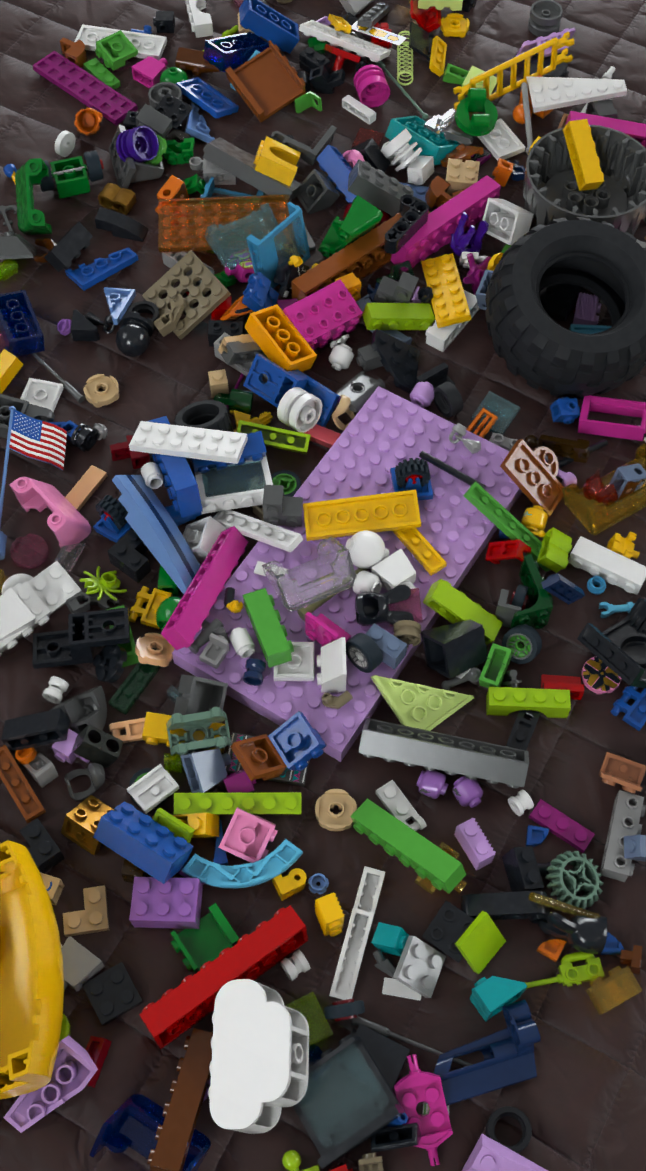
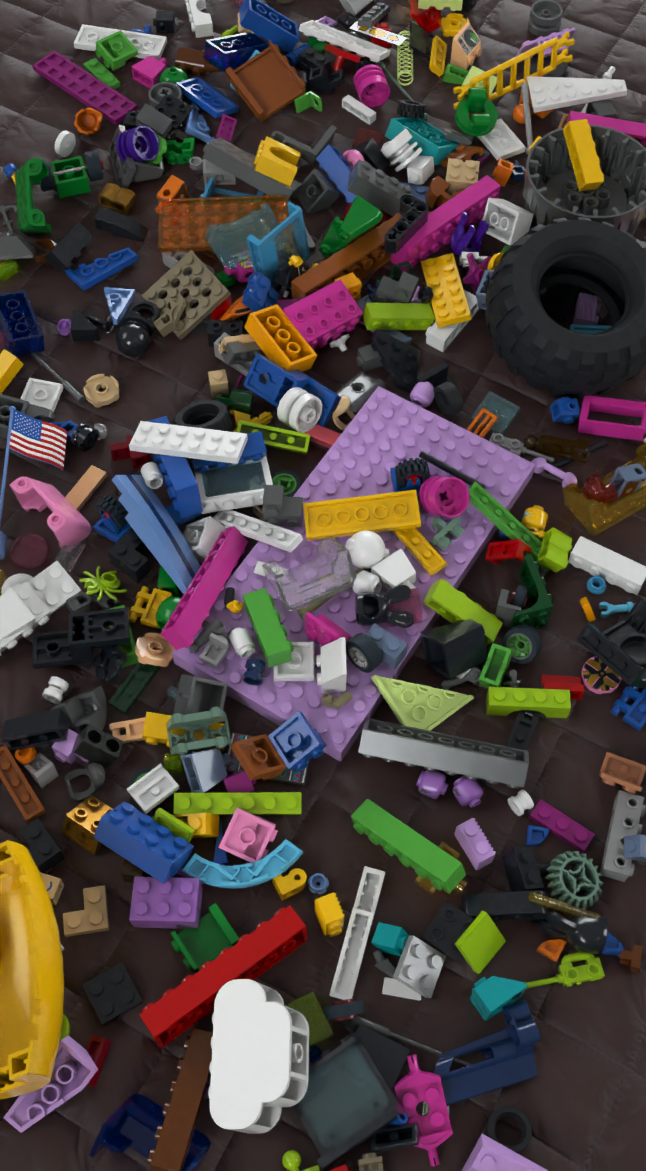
dark orange brick [60,37,87,68] -> none
light grey torso [61,936,105,992] -> none
green bracket [184,174,206,195] -> none
white wheel [280,950,311,981] -> none
tan plate [315,789,357,832] -> none
yellow plate [328,14,352,34] -> none
white head [329,344,354,371] -> none
white plate [375,780,427,831] -> none
dark tan wheel [393,620,421,647] -> none
clear panel [424,108,456,134] -> none
light grey piece [449,423,481,454] -> none
dark orange plate [500,439,567,517] -> none
dark blue plate [541,573,585,605] -> none
clear yellow brick [585,966,643,1015] -> none
yellow piece [607,532,640,559] -> none
none -> magenta plate [215,114,237,143]
none -> blue piece [286,43,311,67]
none -> black tyre [397,100,426,119]
none -> dark pink wheel [419,476,469,518]
none -> sand green hips [429,516,465,551]
none -> light nougat slope [450,22,482,70]
none -> light orange tile [580,597,596,622]

